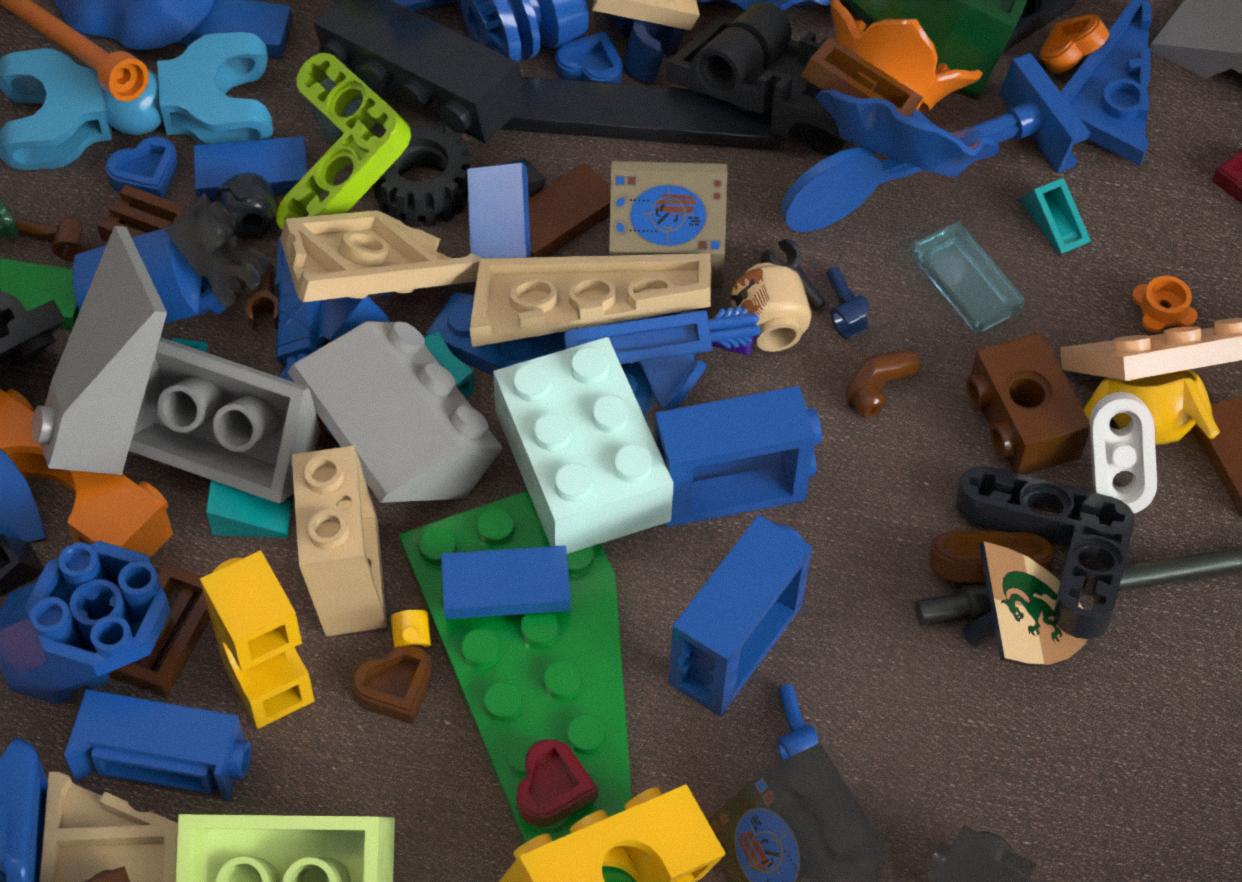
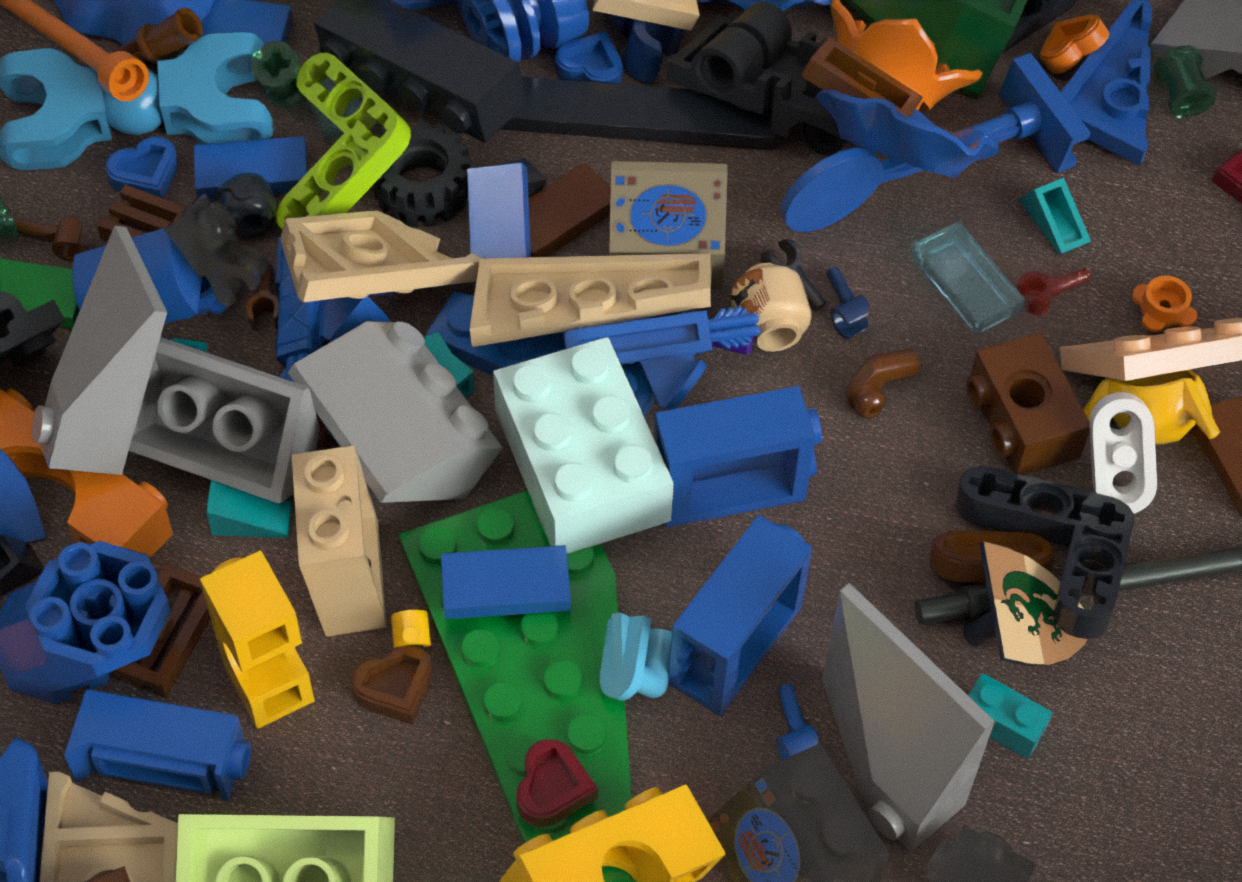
none -> reddish brown axle [112,8,203,68]
none -> clear green bush [250,41,307,108]
none -> medium azure piece [600,613,672,701]
none -> light grey slope [822,583,995,852]
none -> teal piece [968,673,1053,759]
none -> clear red hand [1017,268,1090,316]
none -> clear green bush [1154,45,1217,118]

